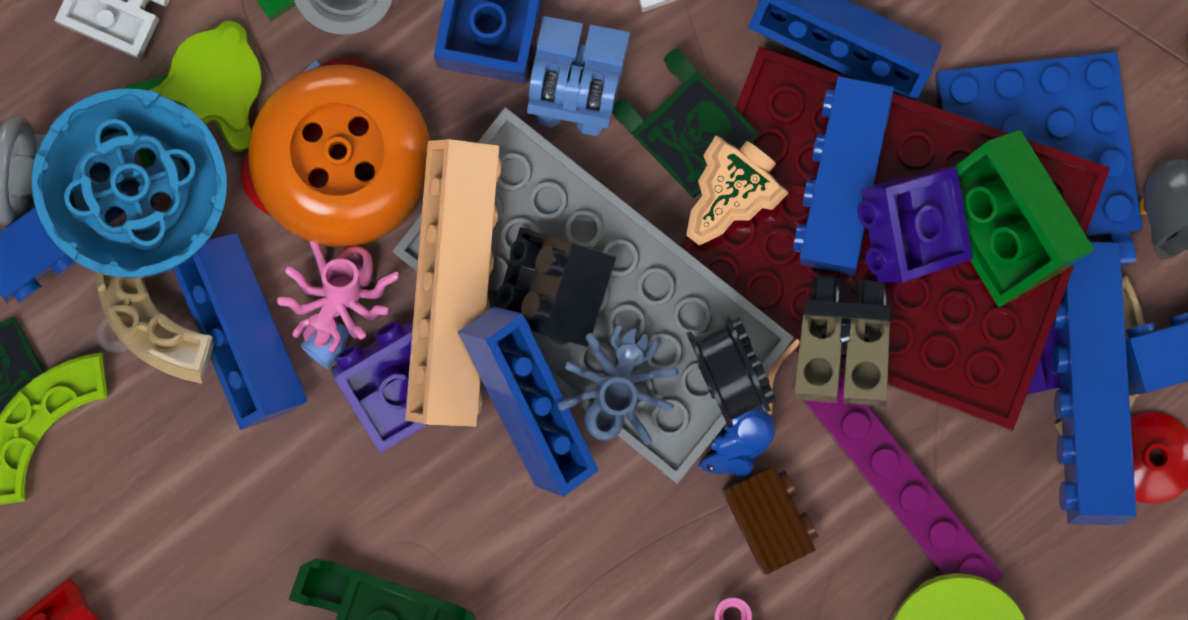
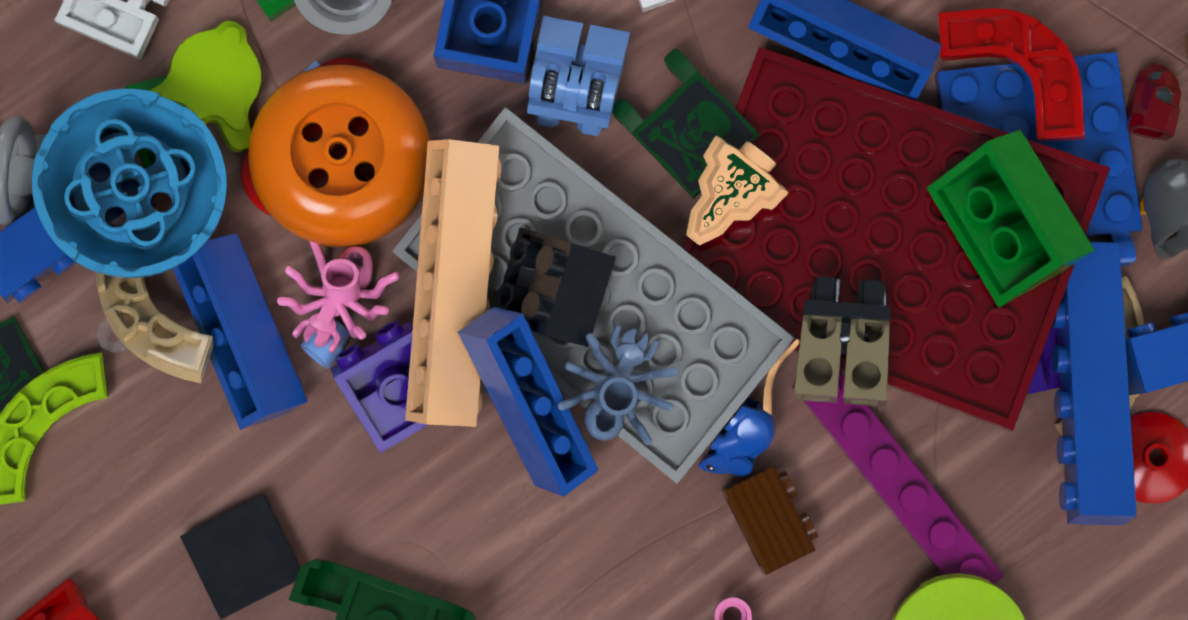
black wheel [686,314,776,429] -> none
blue brick [793,77,894,276] -> none
dark purple plate [857,167,973,283] -> none
none -> black tile [180,494,301,620]
none -> red plate [938,8,1085,143]
none -> dark red rock [1125,63,1181,141]

